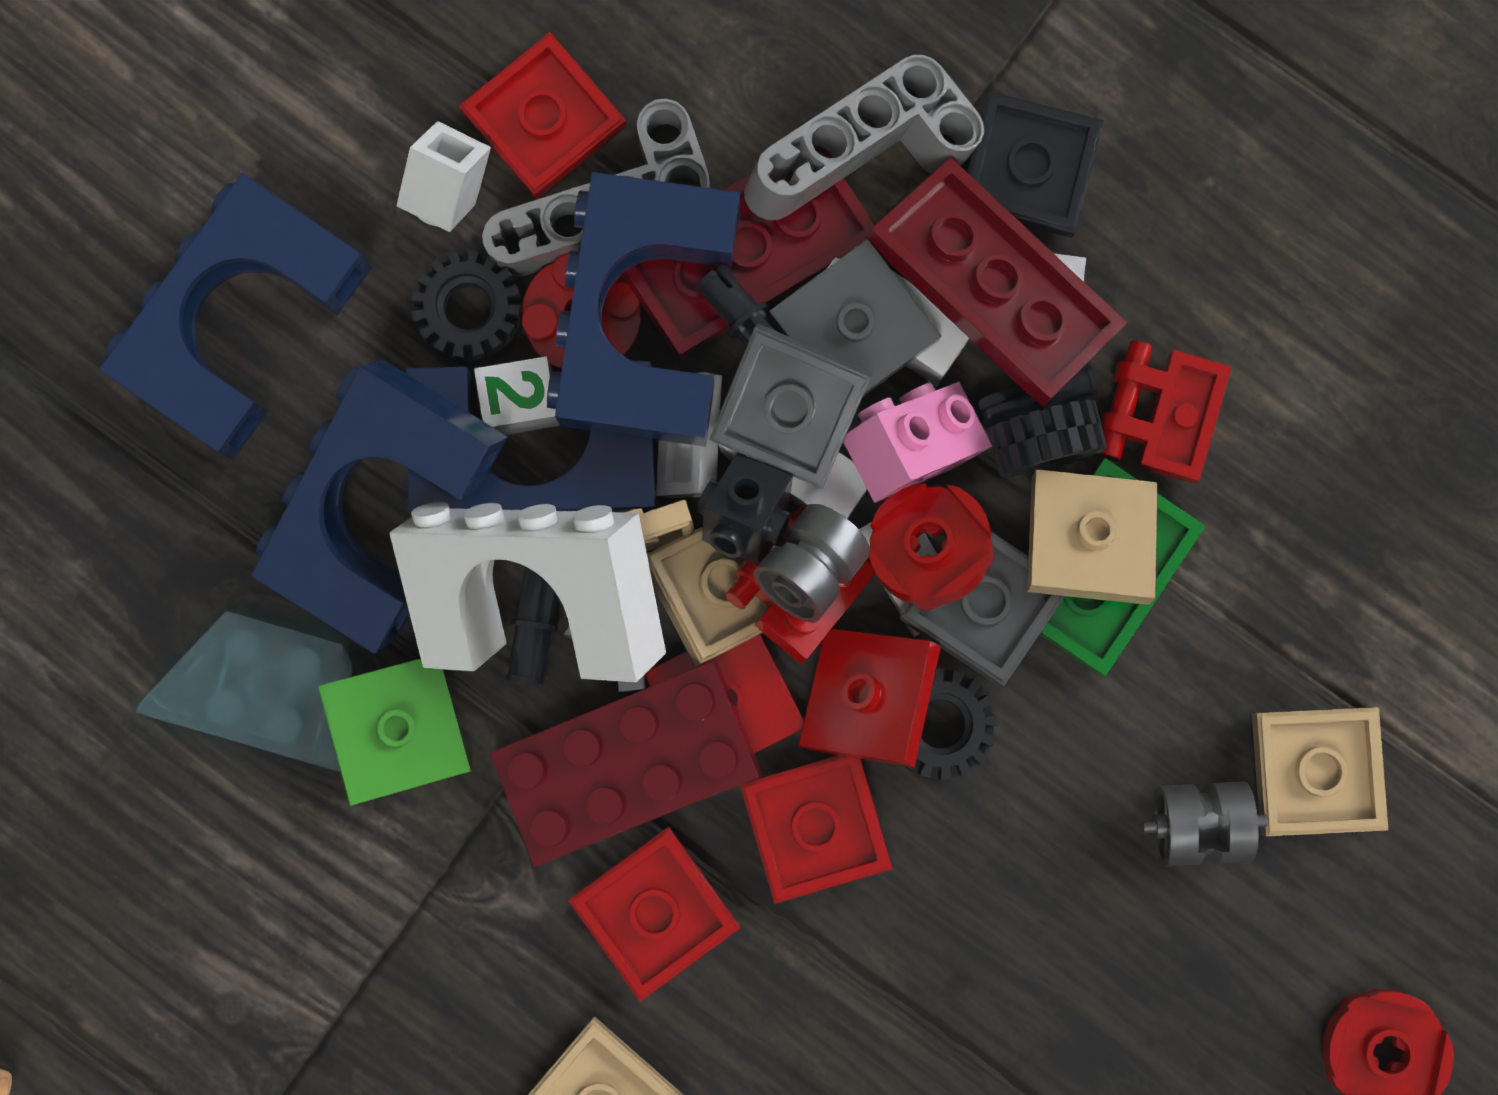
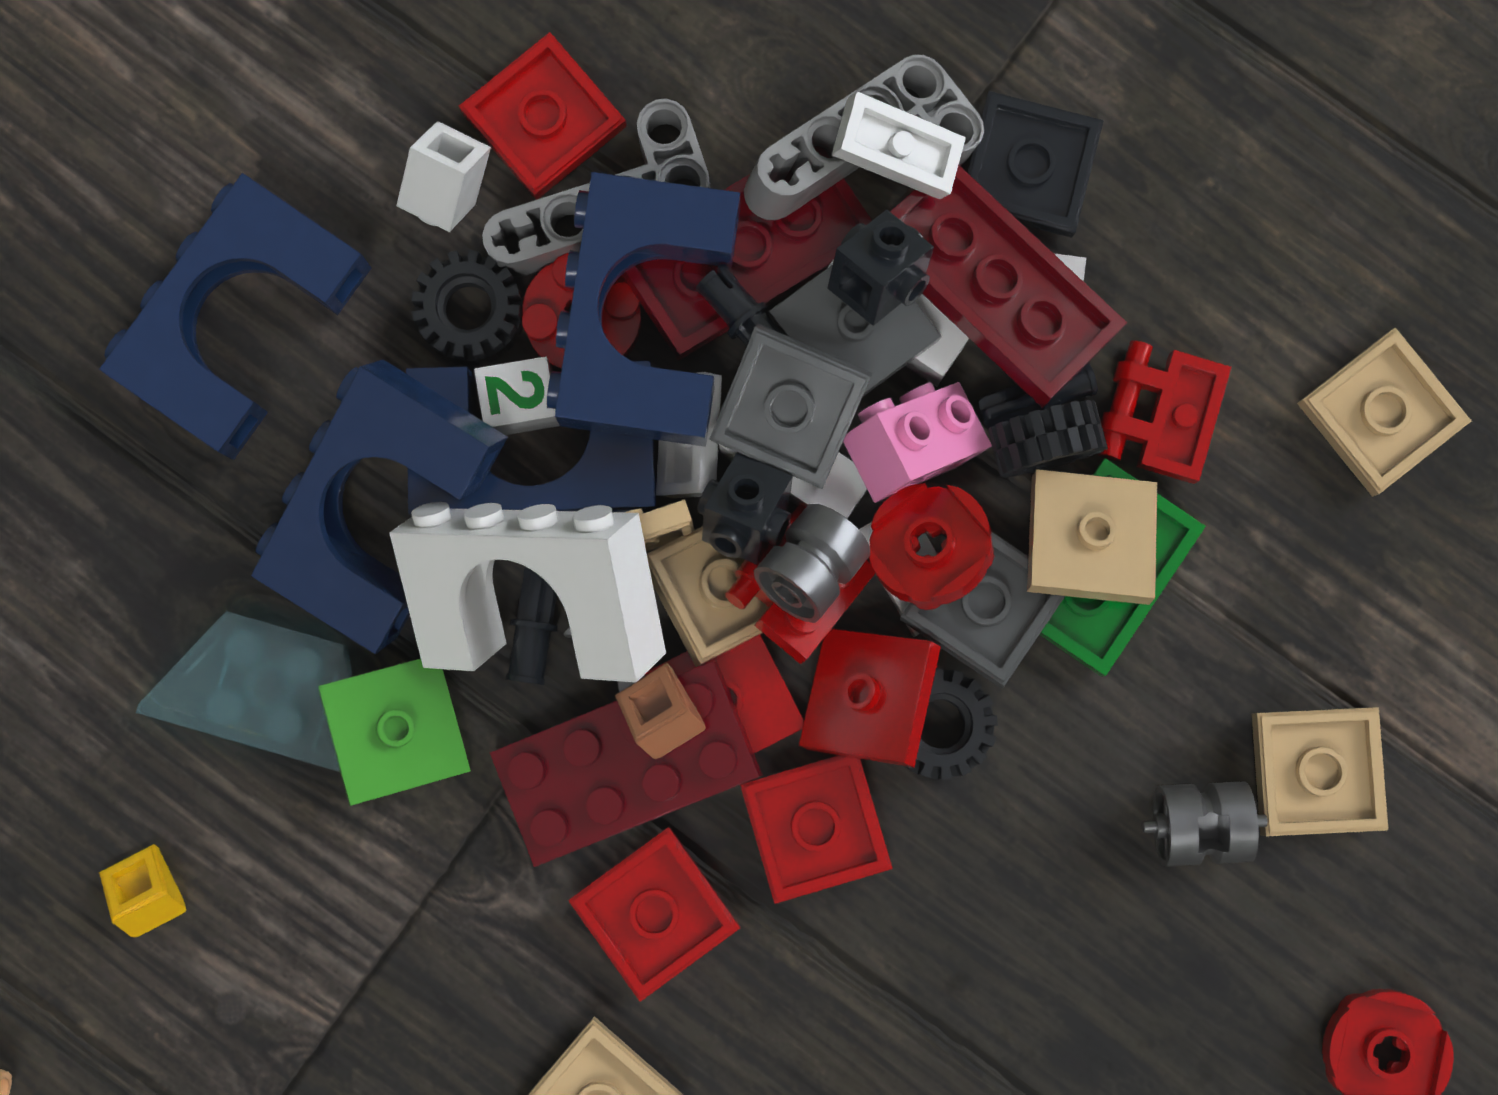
none -> yellow slope [99,844,186,938]
none -> nougat slope [615,663,706,759]
none -> black brick [827,210,934,326]
none -> white plate [832,92,966,199]
none -> tan plate [1297,327,1471,497]

